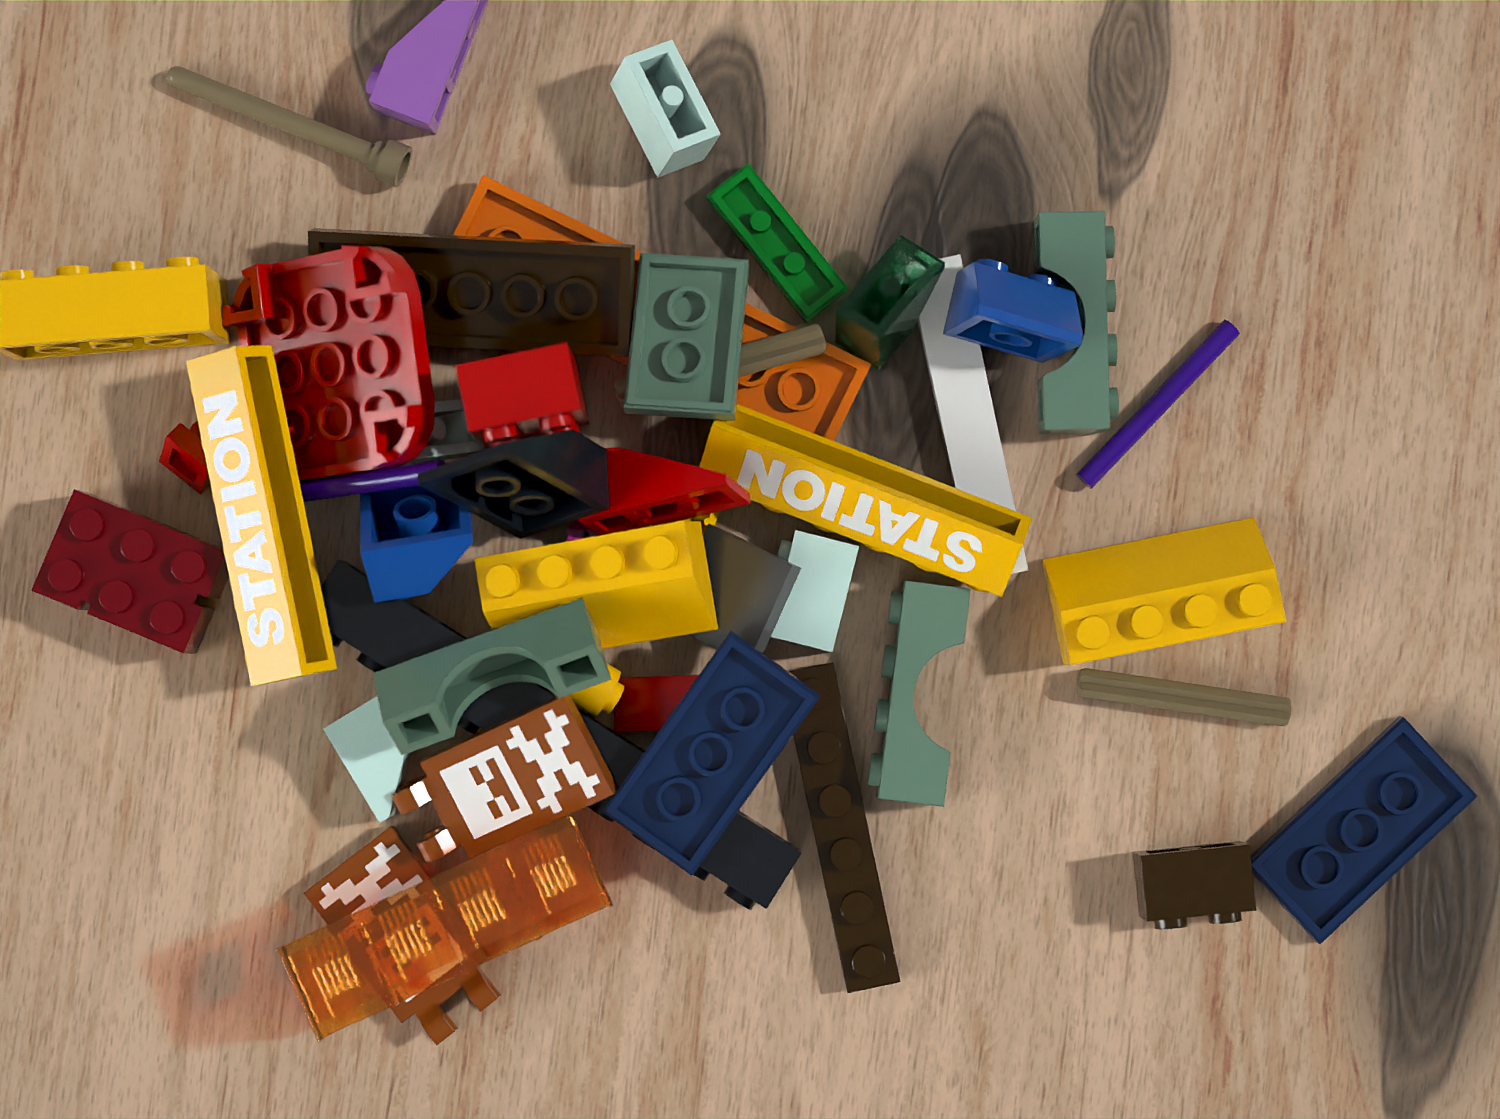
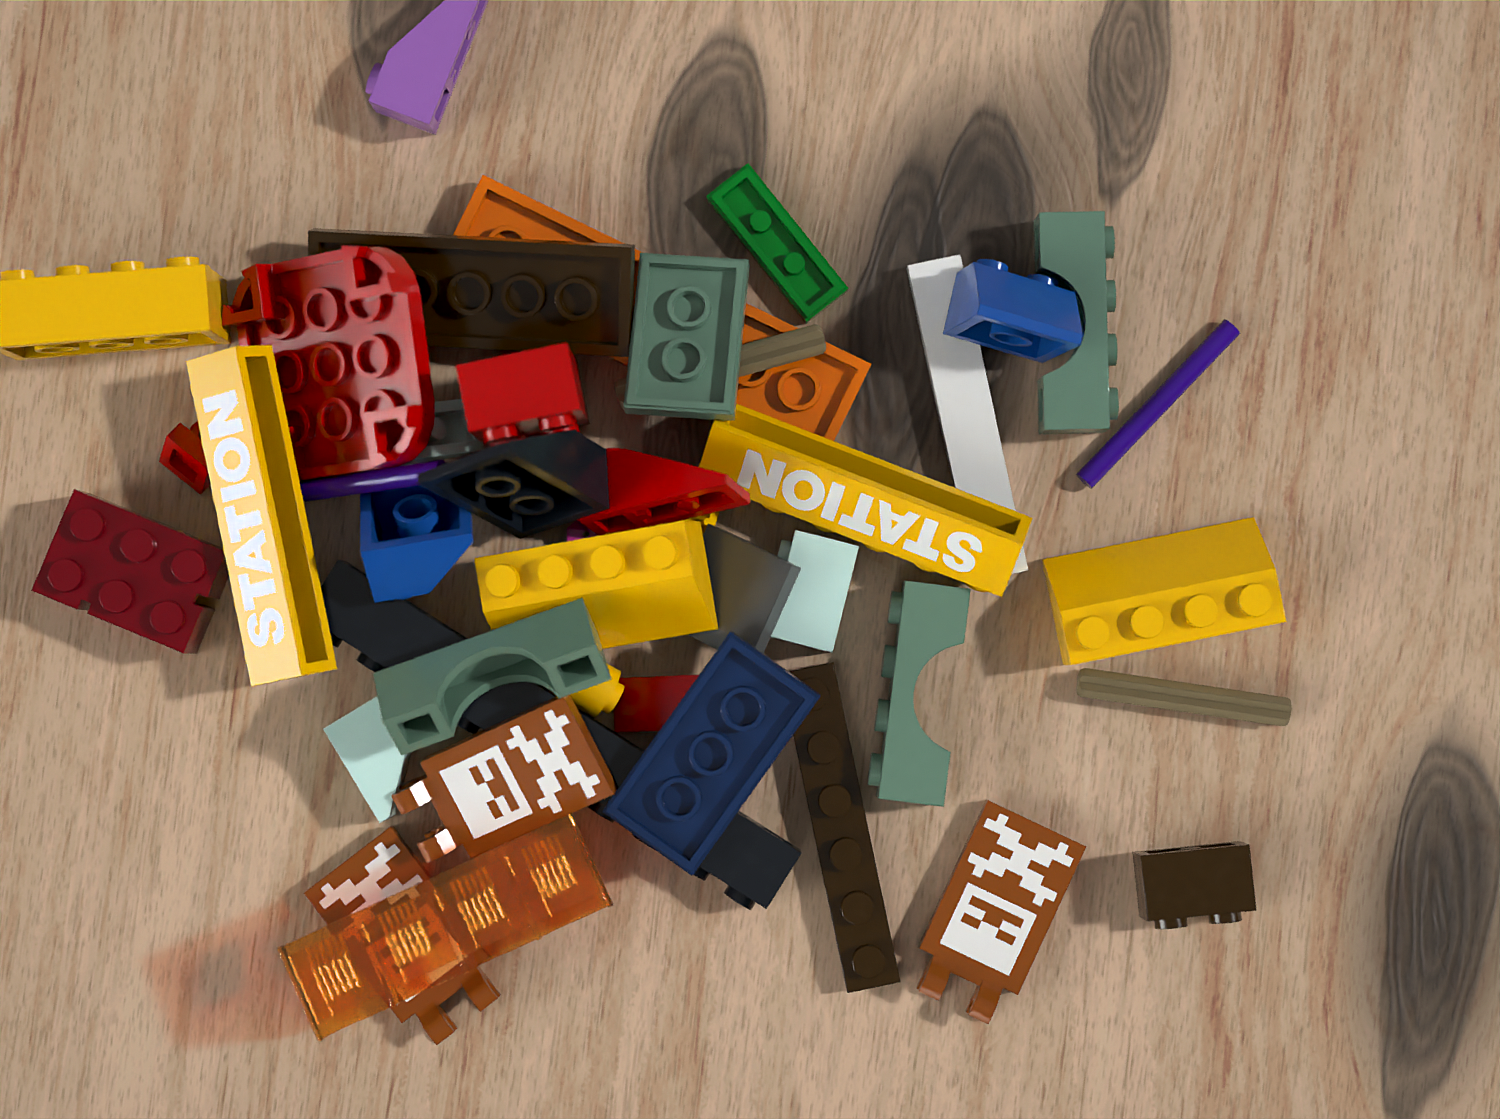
dark tan piece [166,66,413,187] -> none
light aqua brick [610,40,721,178] -> none
clear green slope [835,235,945,371] -> none
dark blue tile [1251,716,1478,944] -> none
none -> dark orange tile [916,800,1086,1024]

